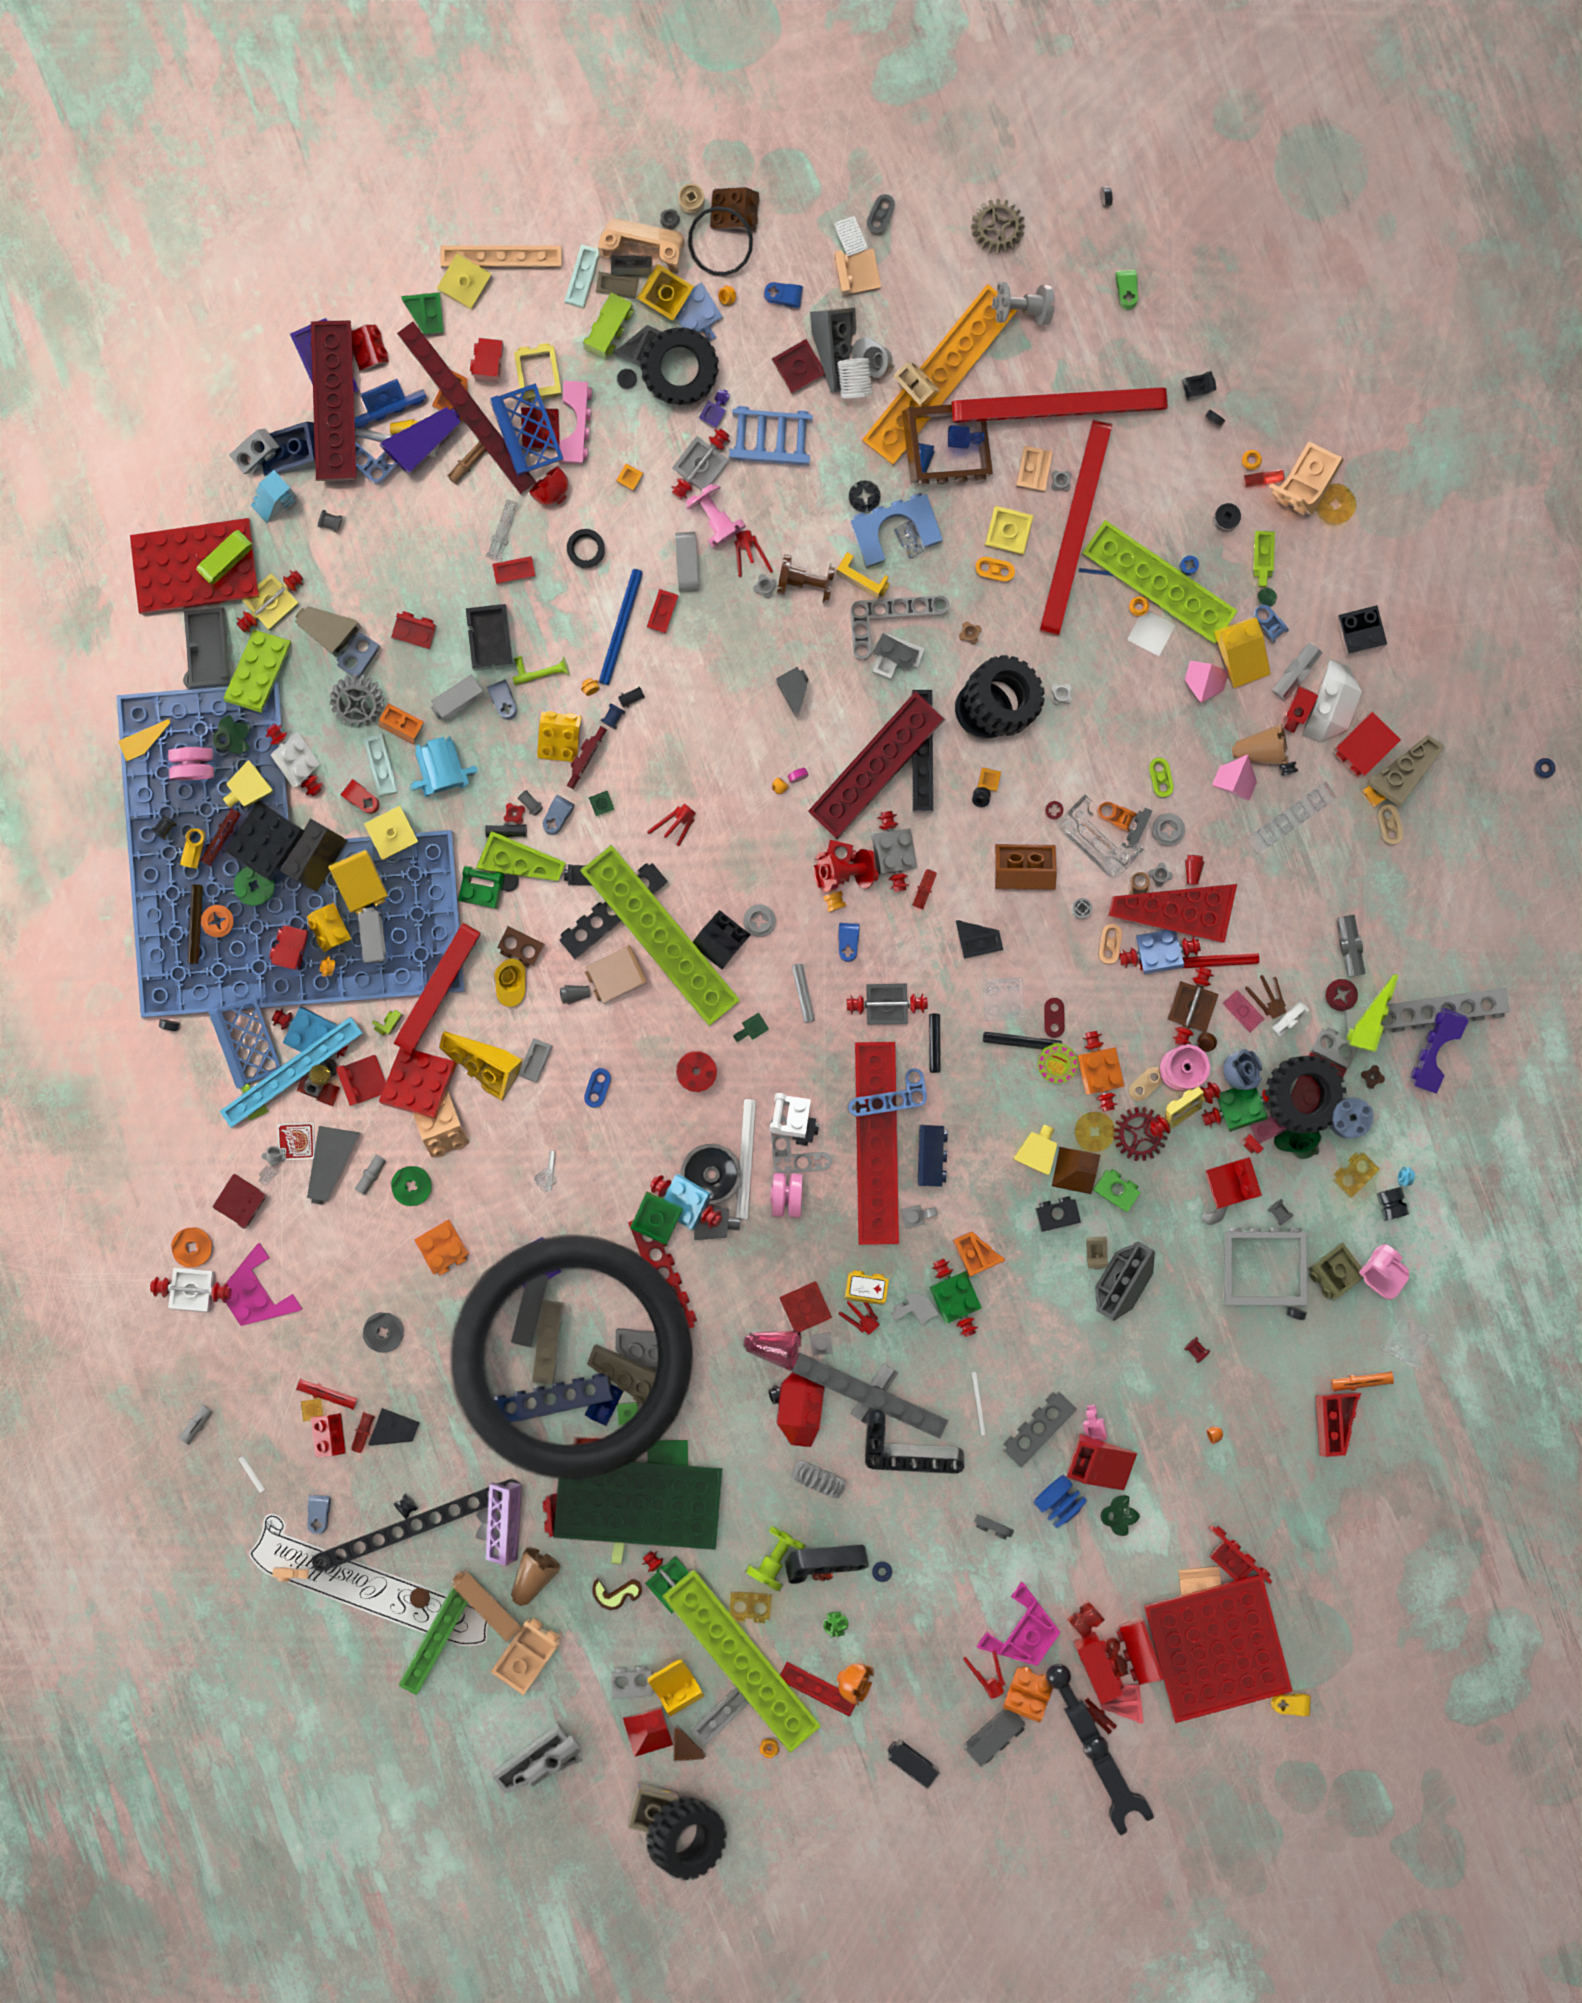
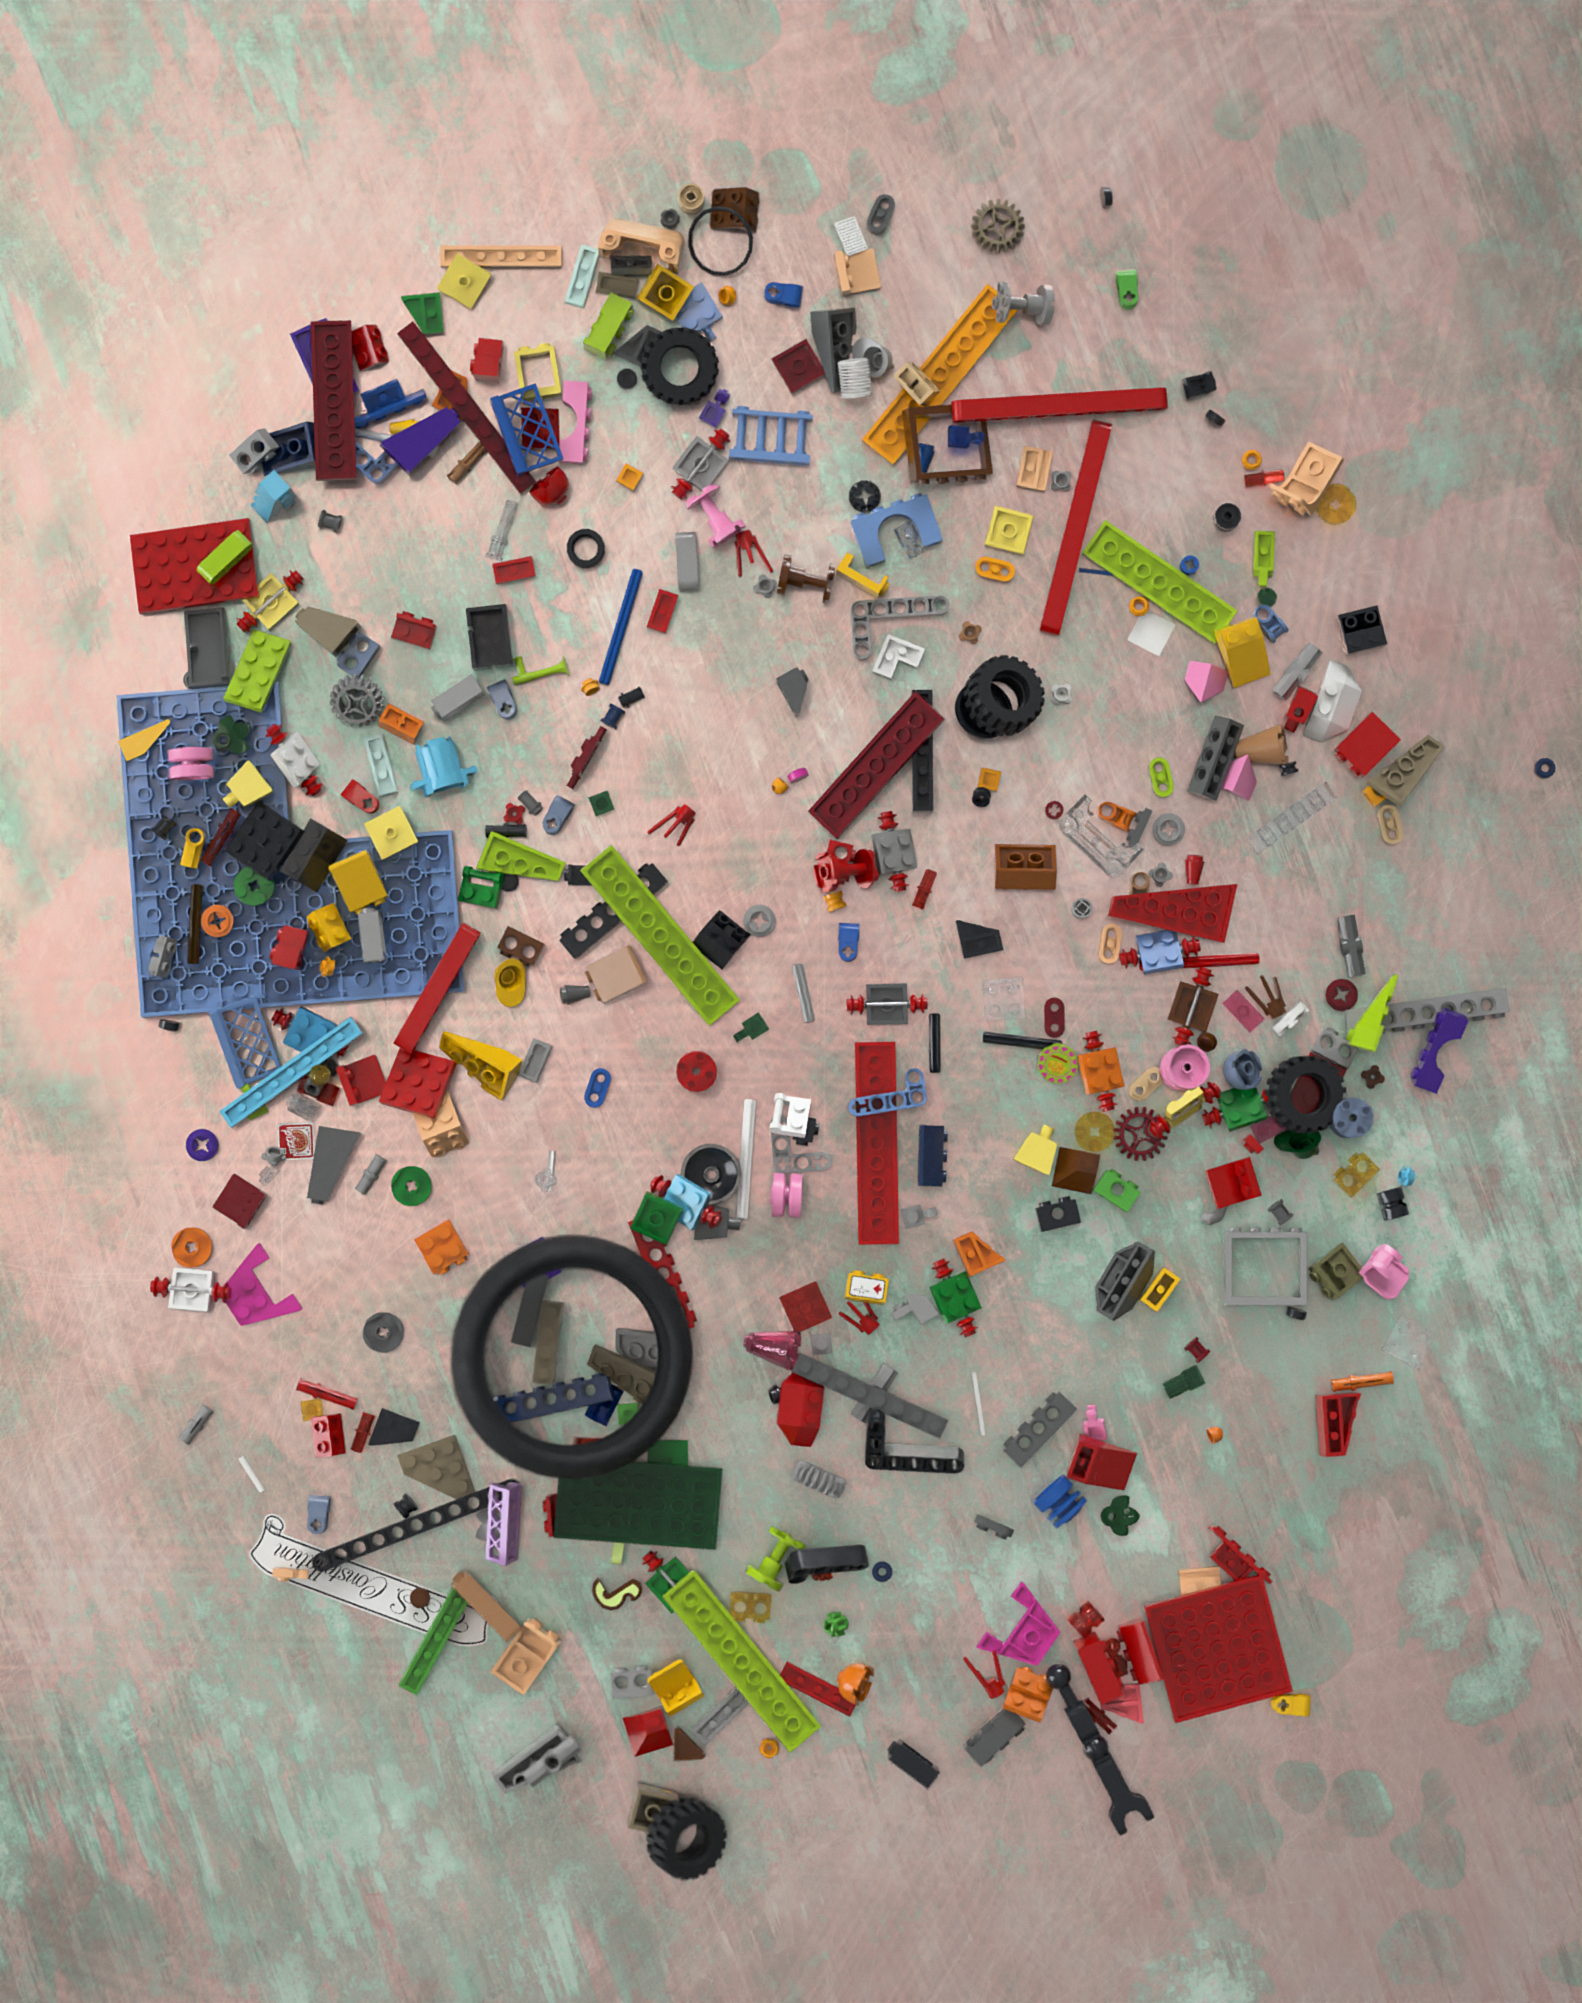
lime bracket [372,1010,403,1036] -> none
medium nougat cone [511,1547,560,1606] -> none
yellow bracket [537,711,582,762] -> none
dark grey plate [873,633,918,670] -> none
dark tan bracket [1086,1236,1108,1270] -> none
none -> light grey hinge [148,935,177,979]
none -> dark purple gear [186,1129,218,1161]
none -> clear slope [286,1092,322,1122]
none -> dark tan plate [397,1434,475,1499]
none -> yellow brick [1139,1267,1181,1312]
none -> clear green piece [1162,1365,1206,1399]
none -> dark grey brick [1187,715,1244,801]

